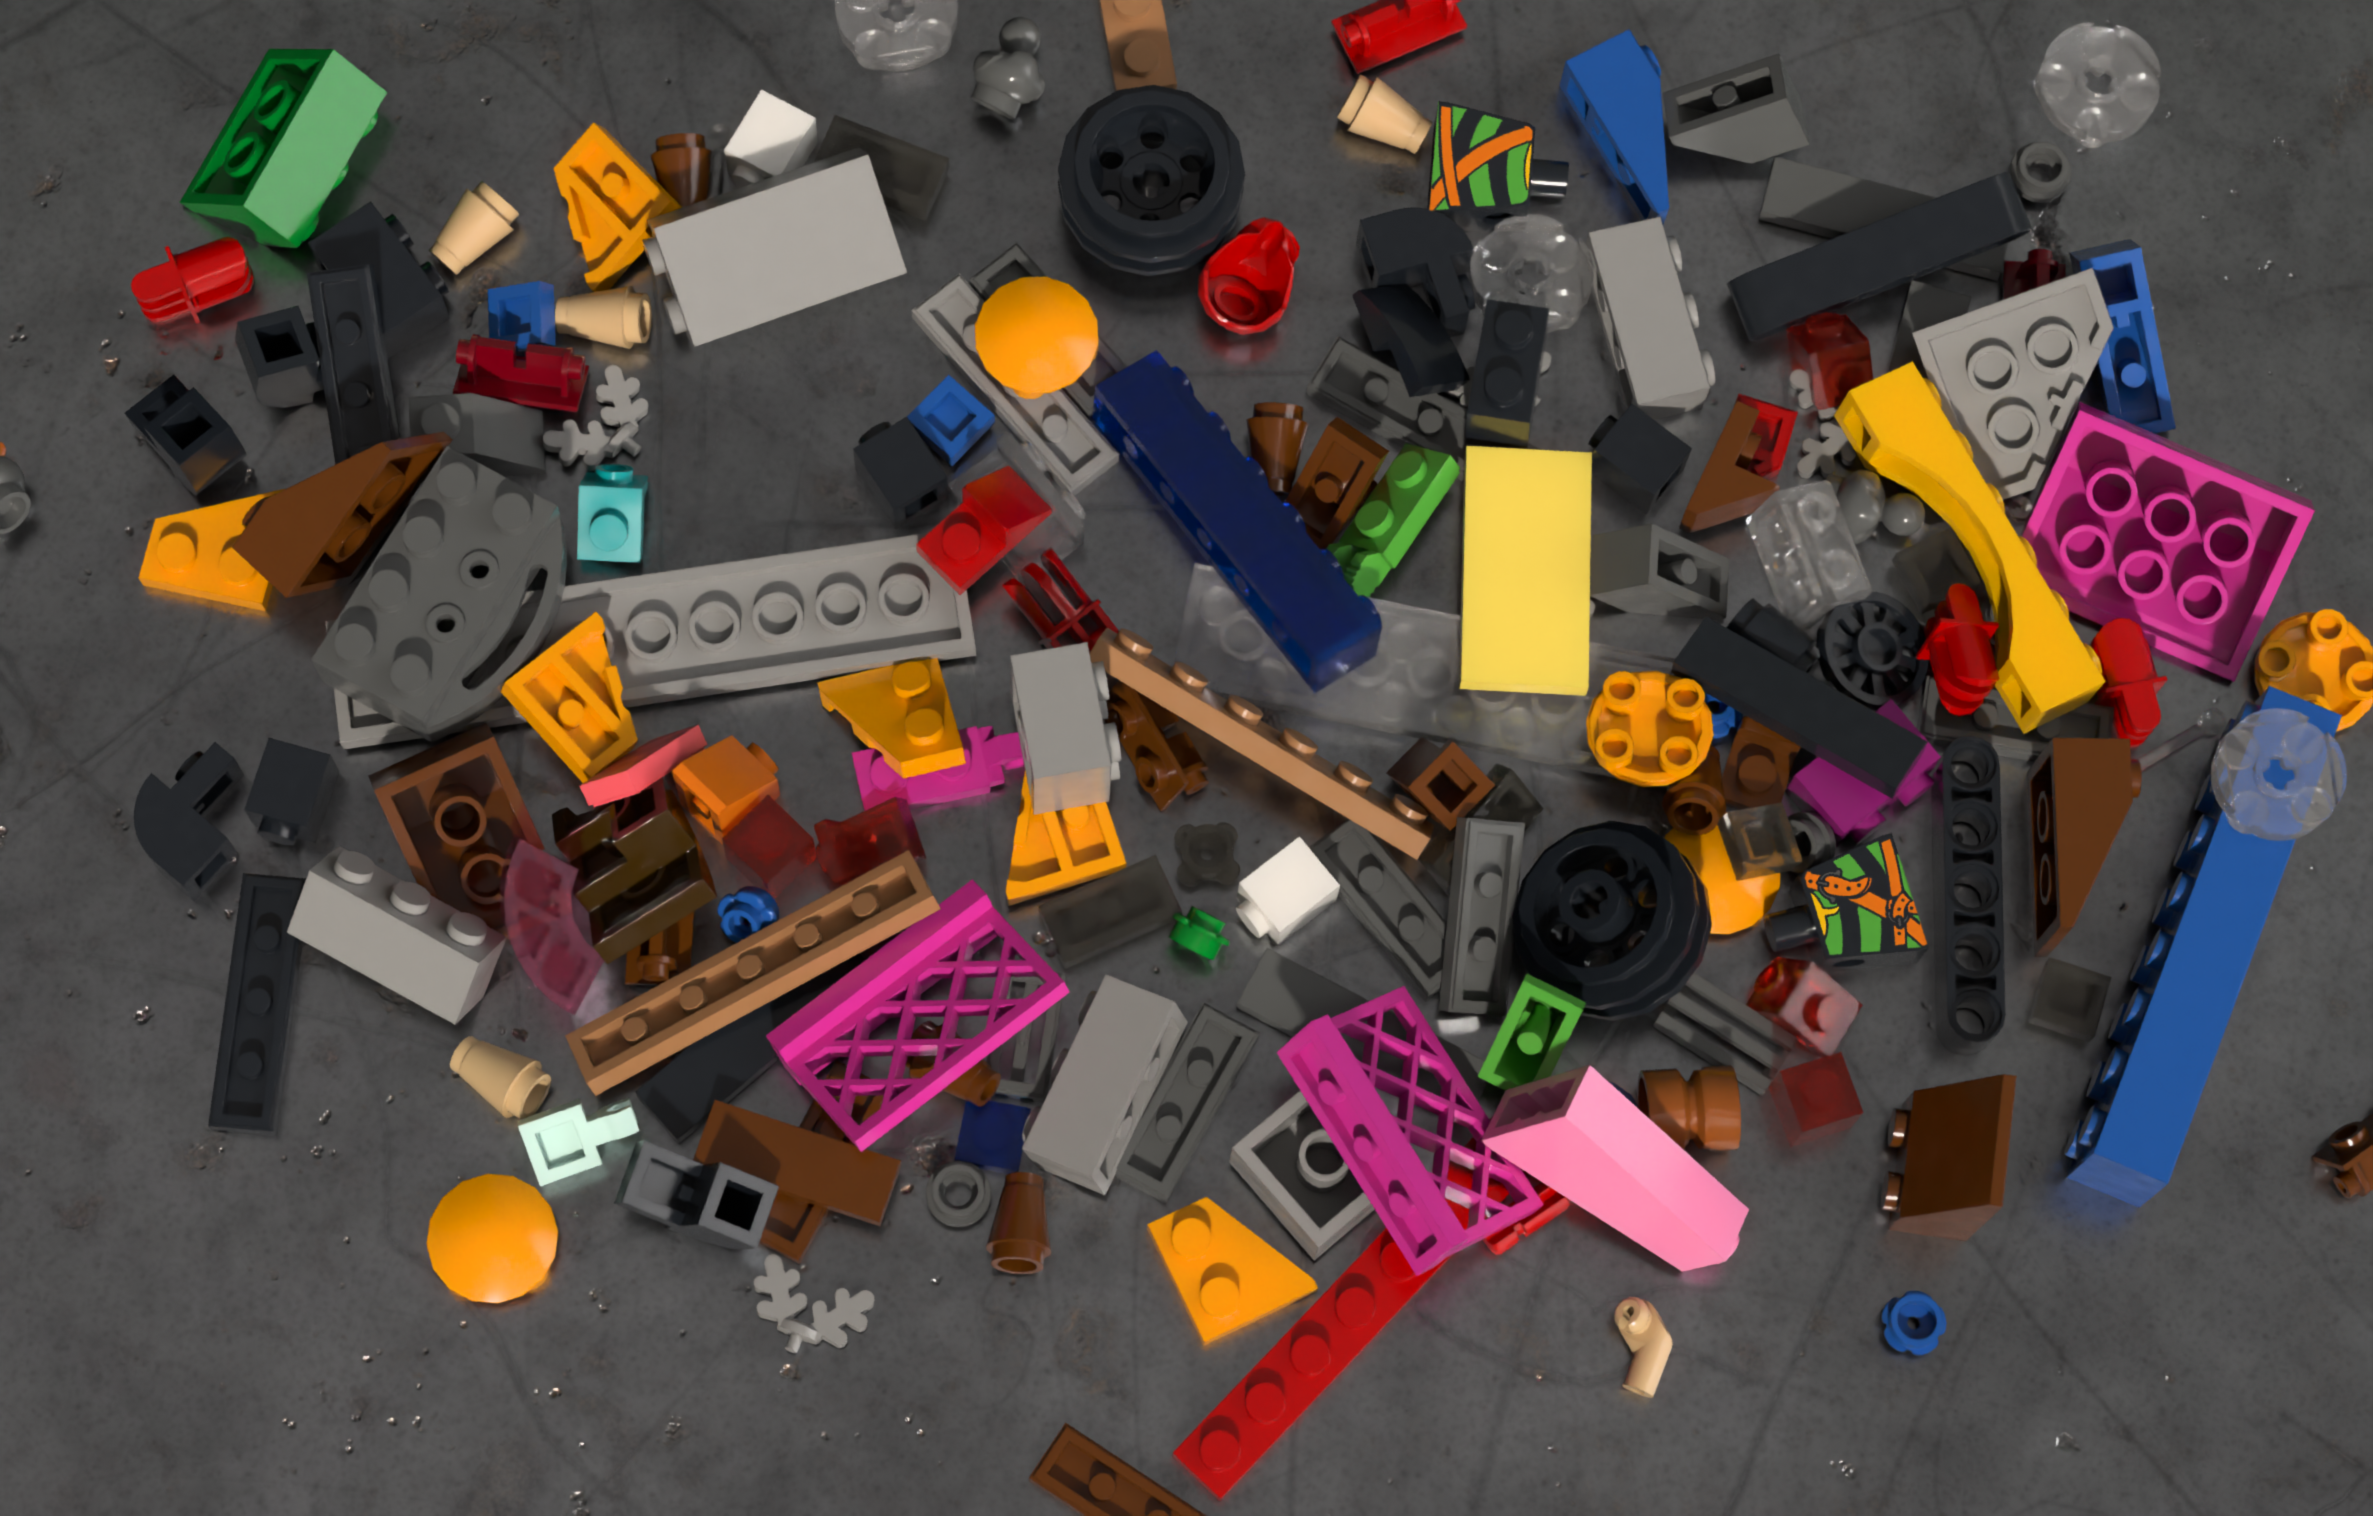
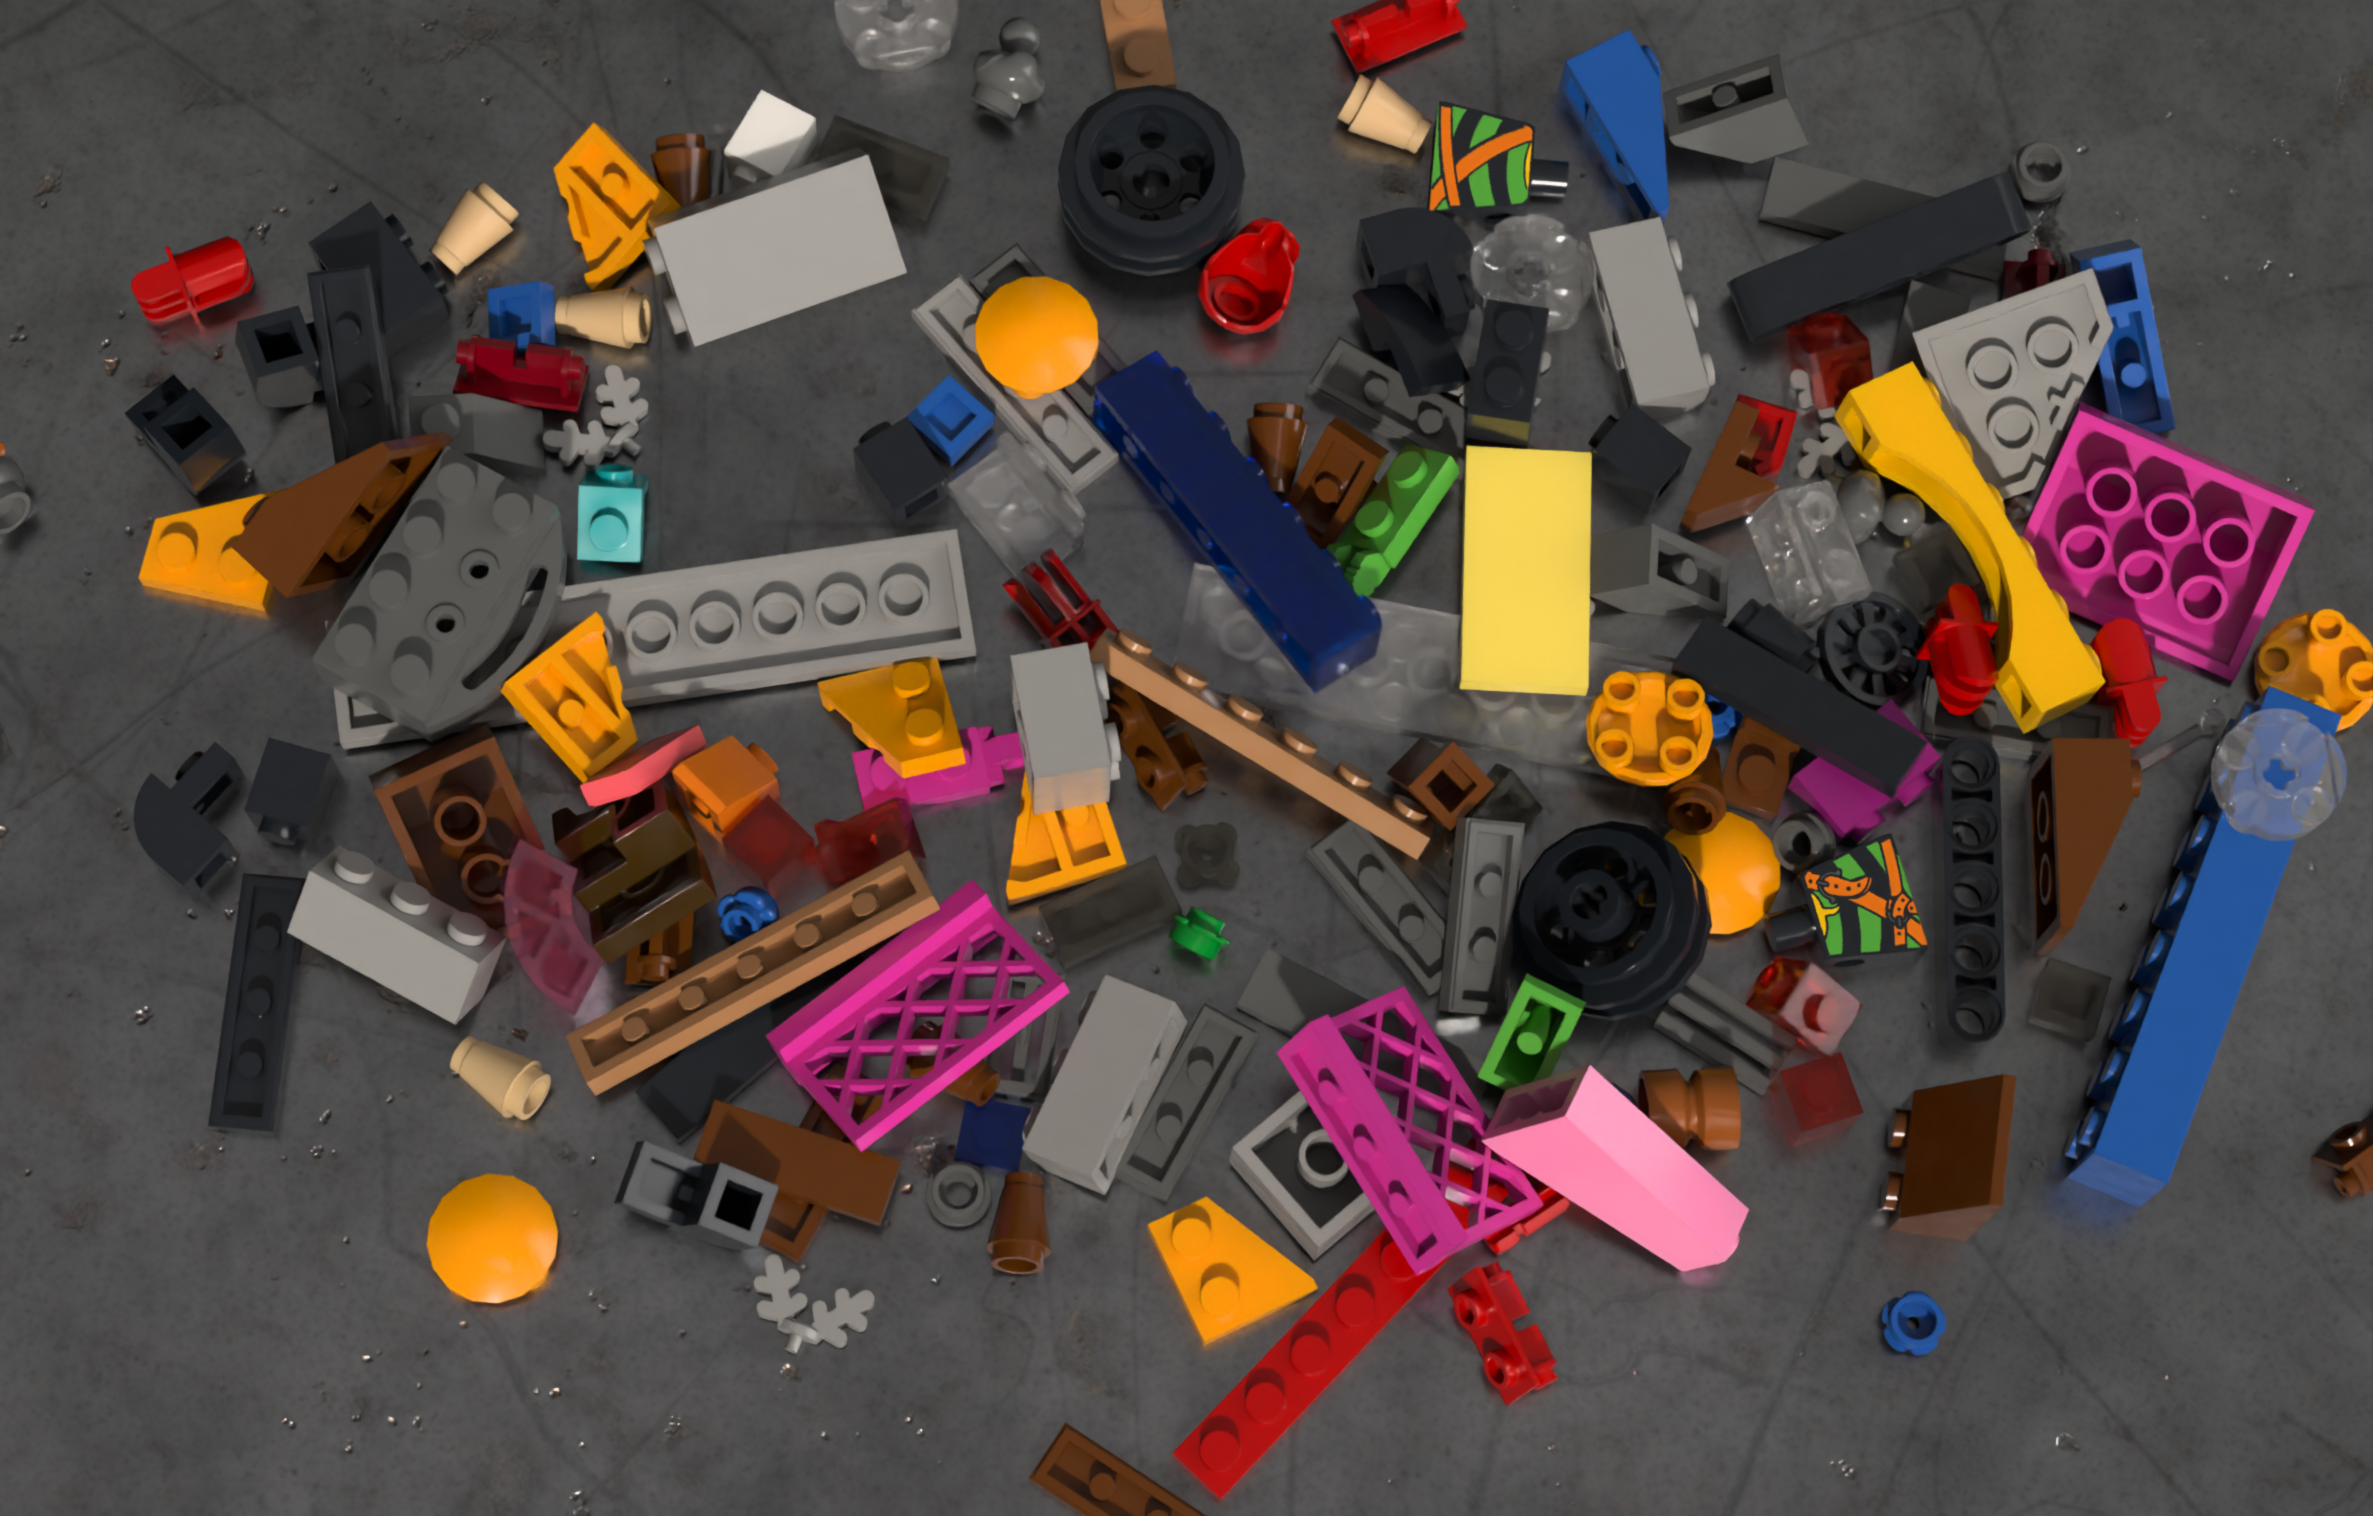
green slope [179,49,387,248] -> none
light aqua plate [518,1098,640,1187] -> none
red slope [916,465,1052,595] -> none
white brick [1236,836,1340,947] -> none
tan arm [1614,1297,1673,1398] -> none
clear smoke plate [1717,802,1803,881] -> none
clear plate [2034,22,2161,148] -> none
none -> red hinge [1447,1261,1558,1406]

